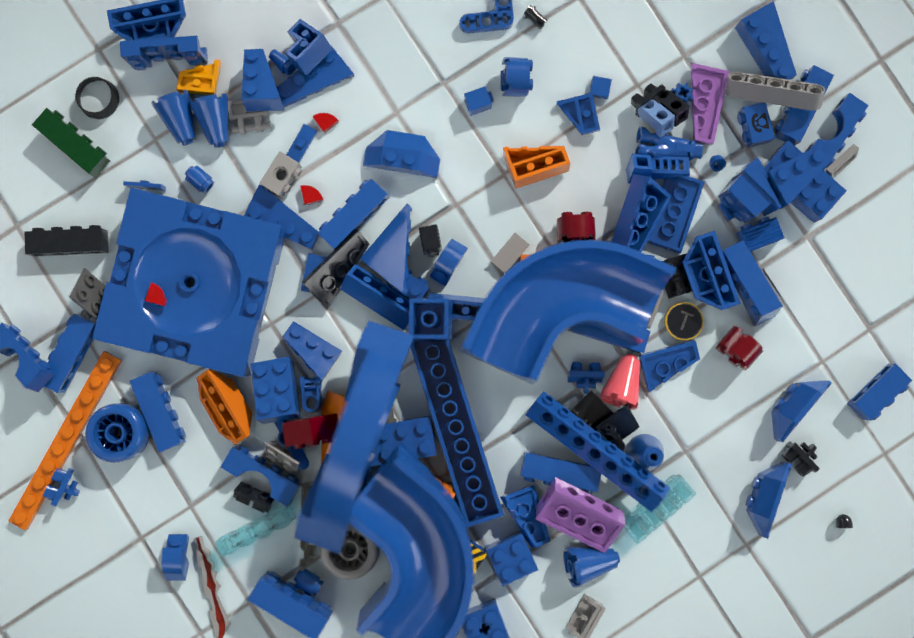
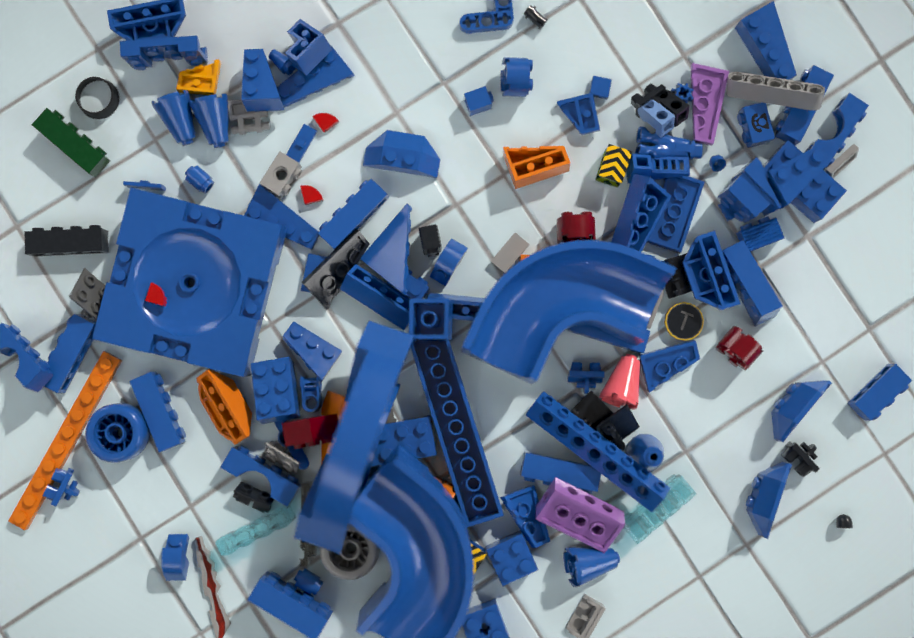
none -> piece [595,144,633,187]

